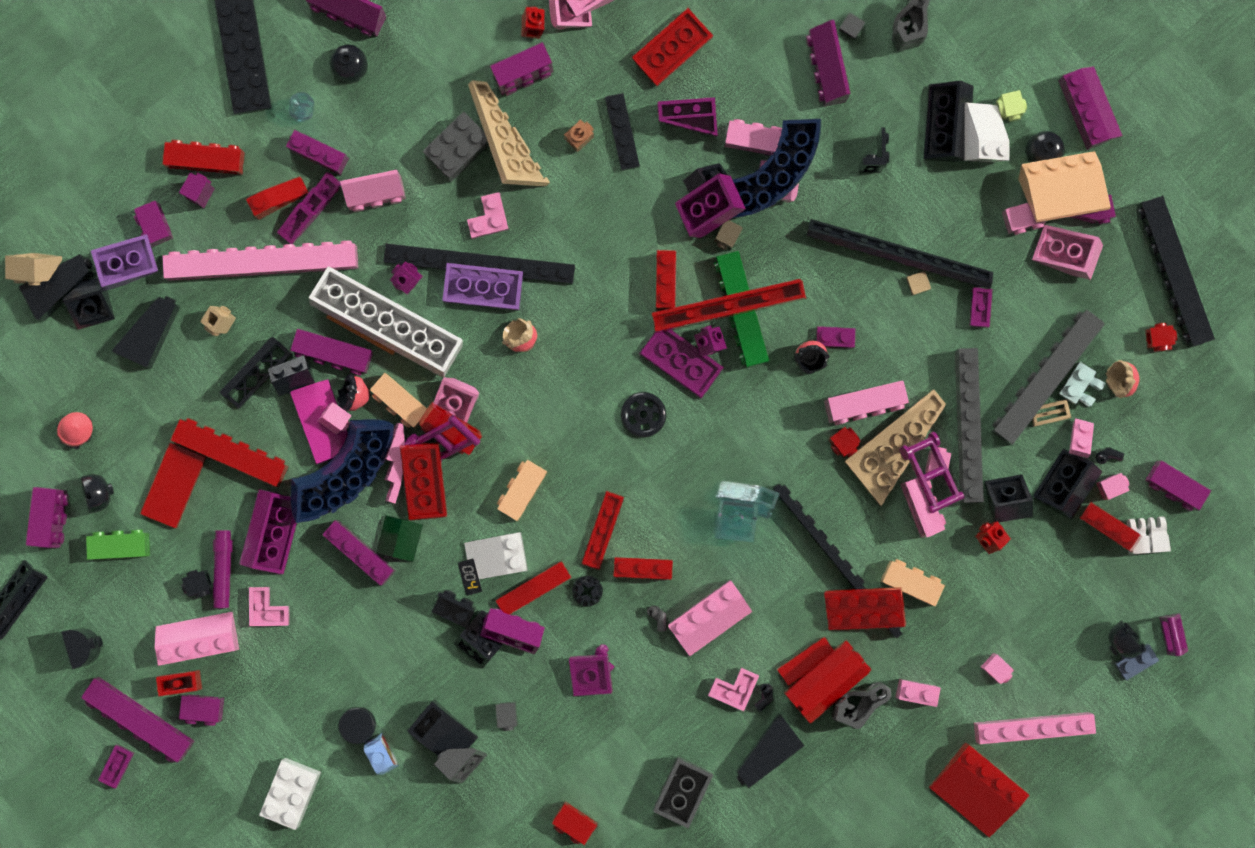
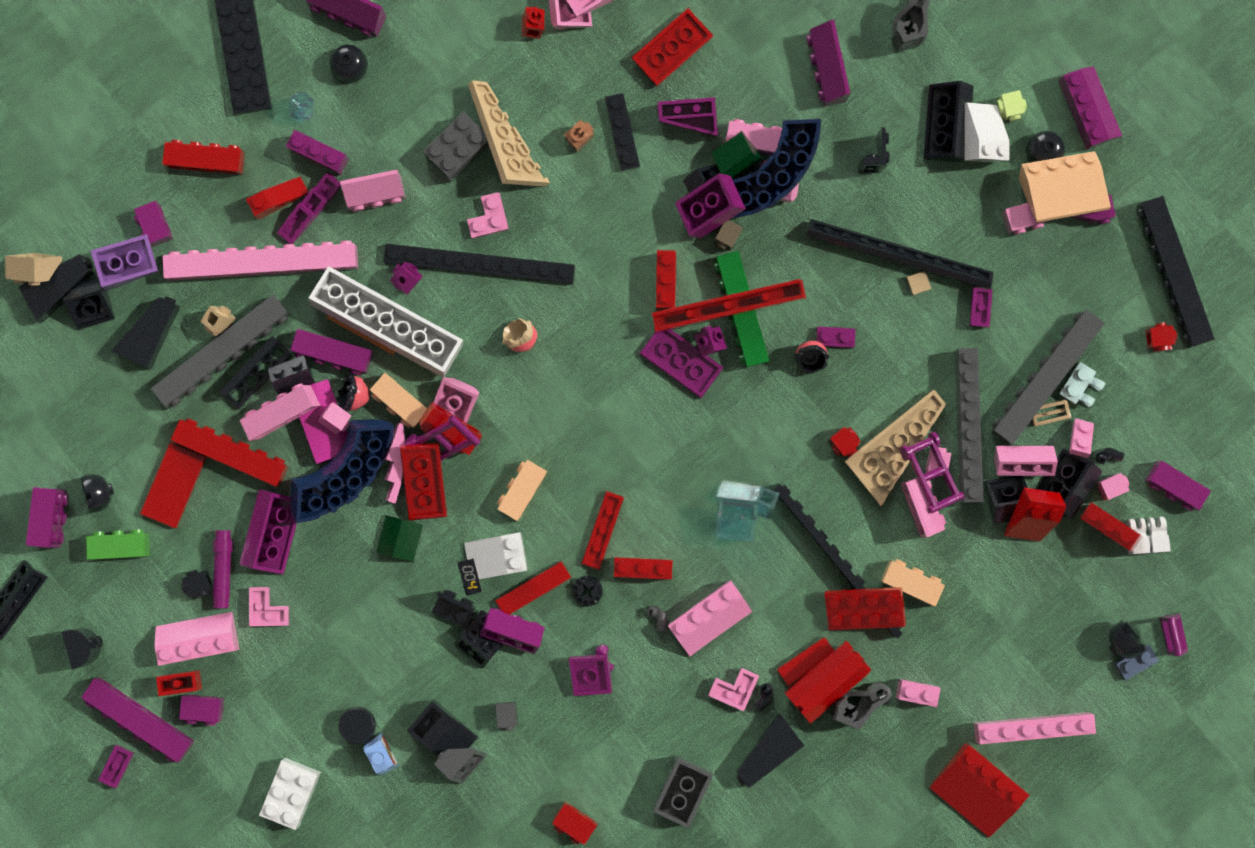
coral hair [57,412,93,449] -> none
magenta brick [179,173,215,208] -> none
magenta brick [323,520,396,586] -> none
medium lavender slope [442,263,523,311] -> none
magenta brick [490,42,553,95] -> none
black plate [621,392,666,438] -> none
bright pink brick [824,380,909,426] -> none
dark grey tile [839,13,866,40] -> none
red brick [975,521,1011,554] -> none
bright pink brick [981,653,1014,684] -> none
bright pink slope [1032,225,1103,280] -> none
tan hair [1106,360,1140,398] -> none
none -> dark grey brick [151,294,290,408]
none -> bright pink brick [240,384,320,441]
none -> dark green slope [711,131,765,179]
none -> bright pink brick [994,446,1058,476]
none -> red slope [1004,487,1067,542]

